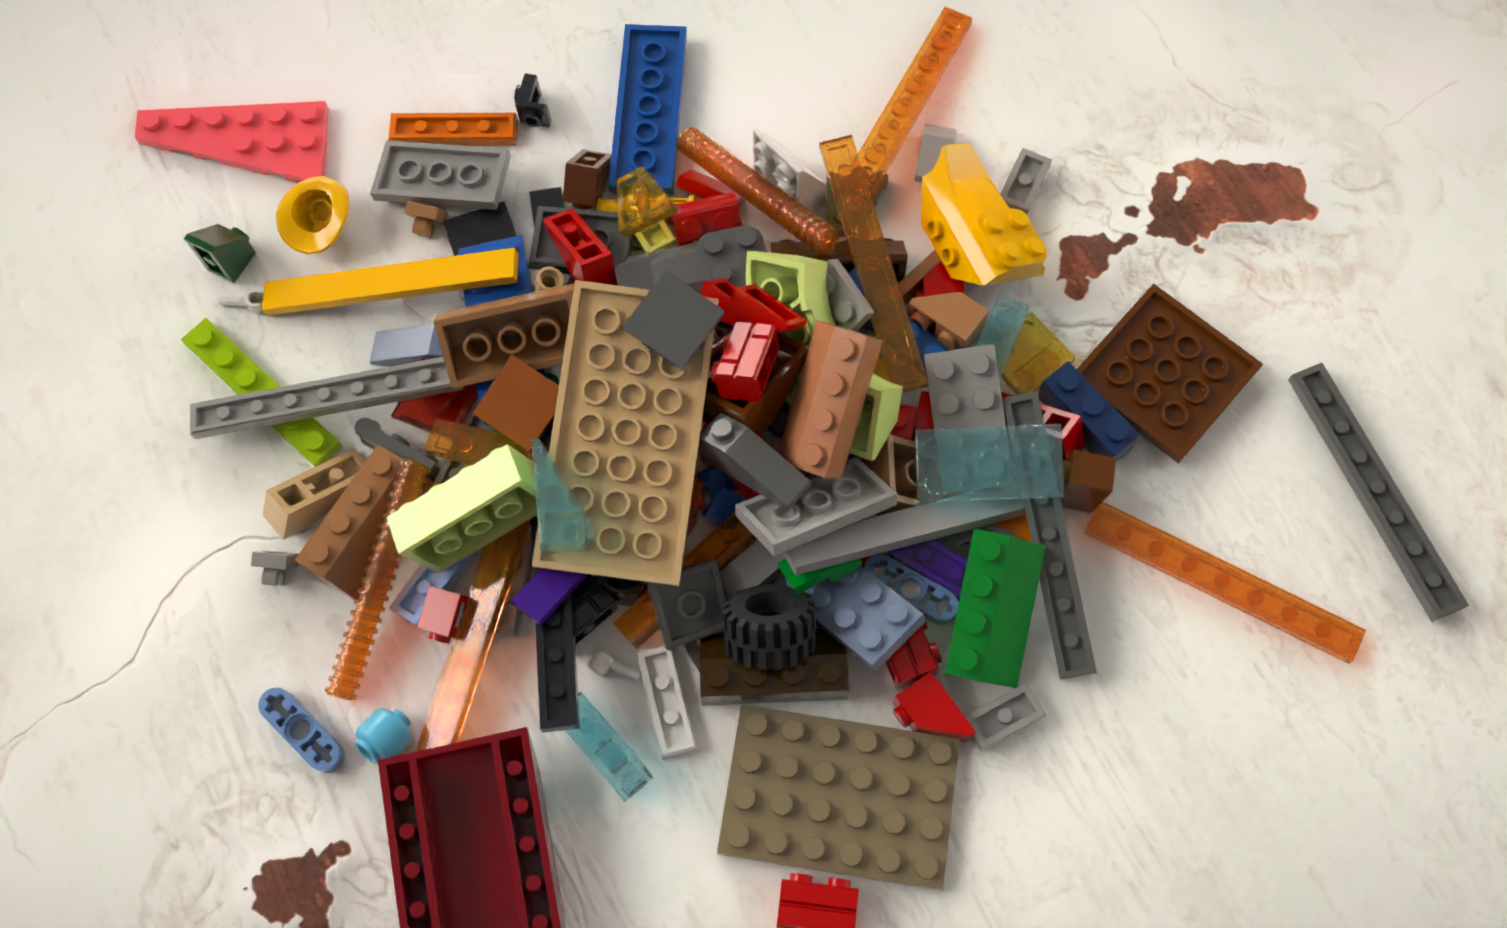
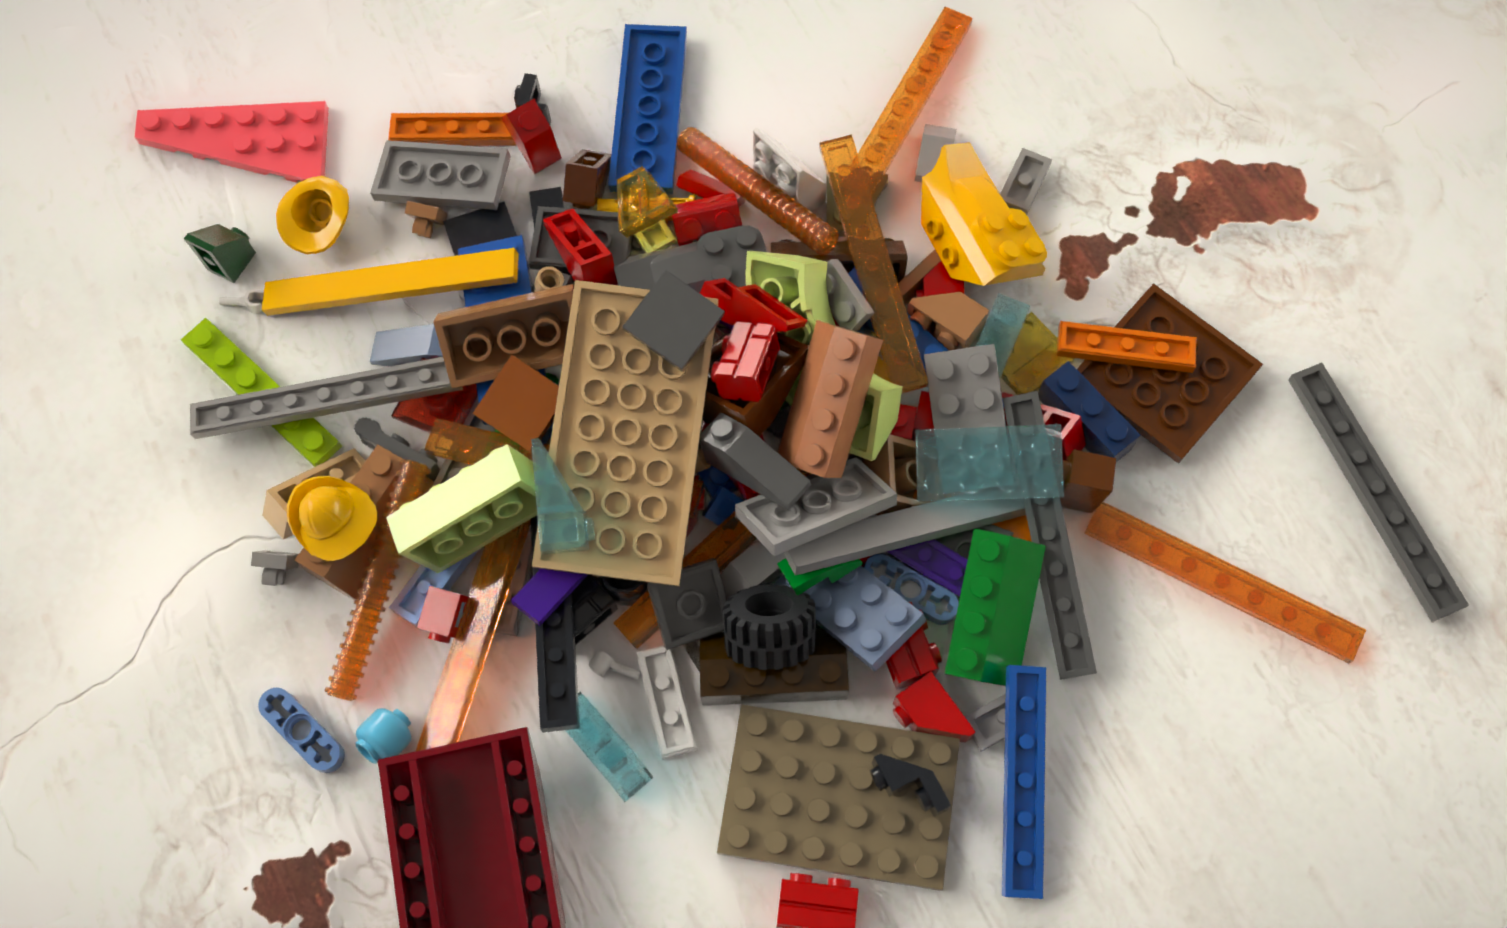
none -> yellow hat [287,476,377,561]
none -> red slope [501,99,562,174]
none -> black slope [870,754,951,817]
none -> blue plate [1002,665,1046,899]
none -> orange tile [1056,321,1197,373]

